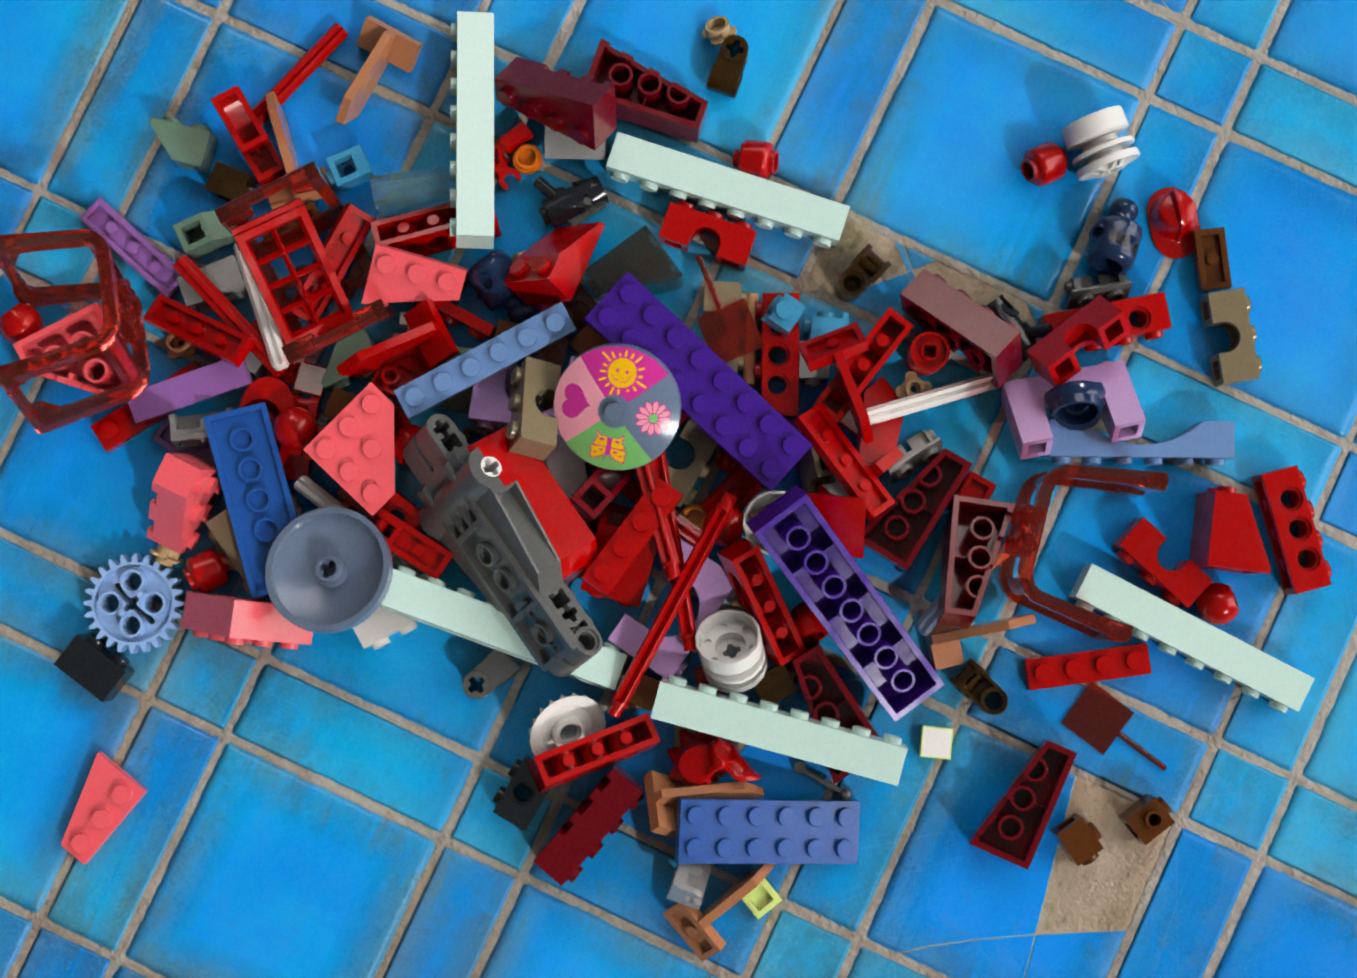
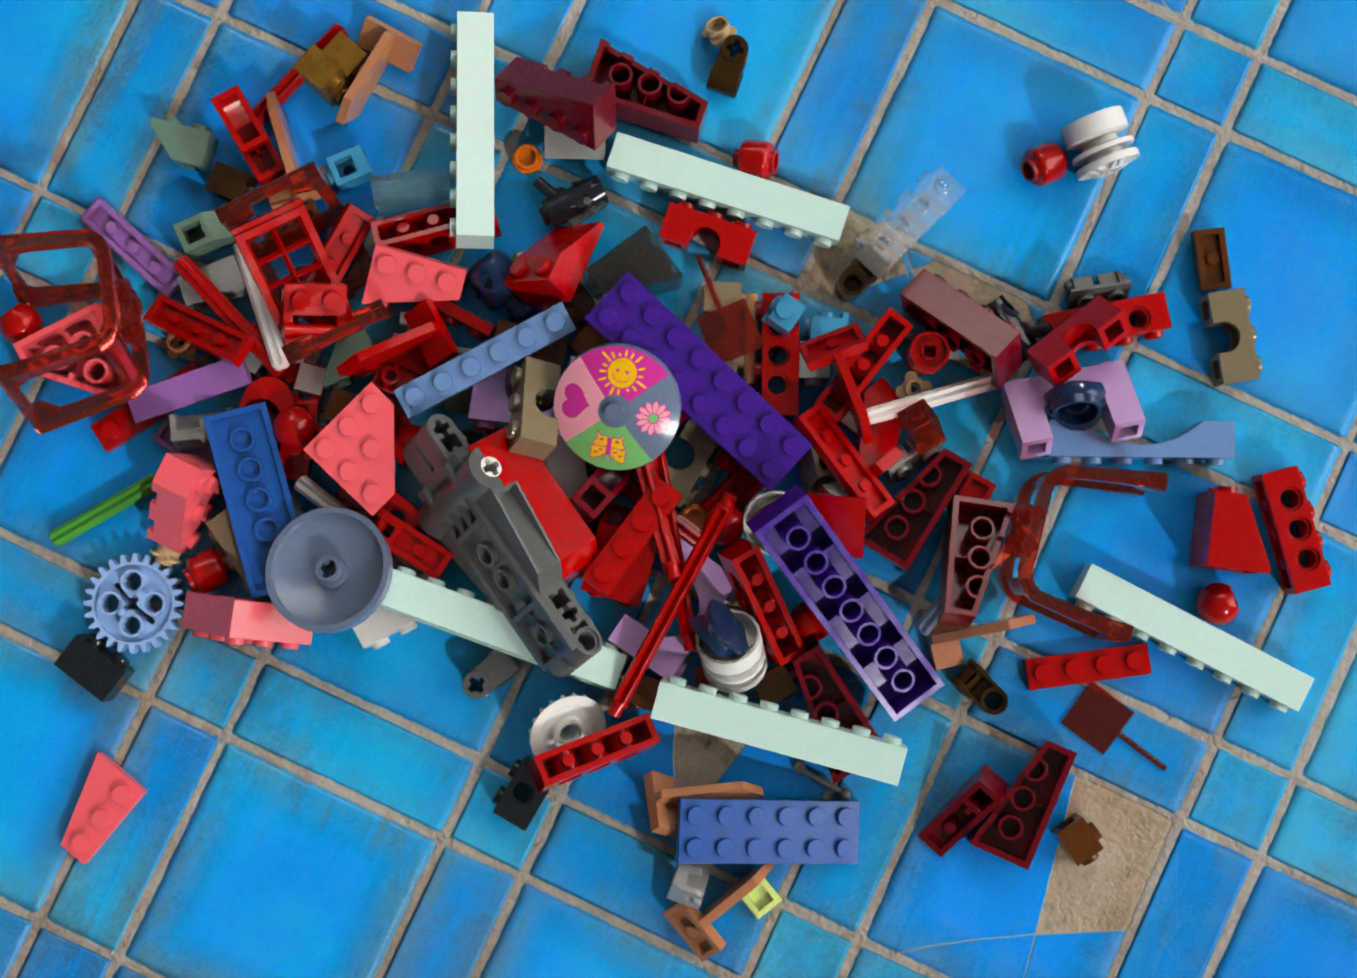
red bar [494,120,534,192] -> none
dark red wedge [533,763,644,886] -> none
red head [667,729,761,787] -> none
white tile [918,725,953,760] -> none
dark blue piece [1086,198,1142,275] -> none
red arch [1112,517,1213,608] -> none
reddish brown brick [1118,794,1175,845] -> none
red piece [1147,187,1200,259] -> none
none -> bright green axle [49,474,156,546]
none -> red plate [280,282,347,340]
none -> pearl gold brick [293,31,369,108]
none -> dark blue hat [689,599,749,658]
none -> clear brick [853,165,967,279]
none -> clear red brick [896,399,946,455]
none -> dark red slope [918,763,1009,857]

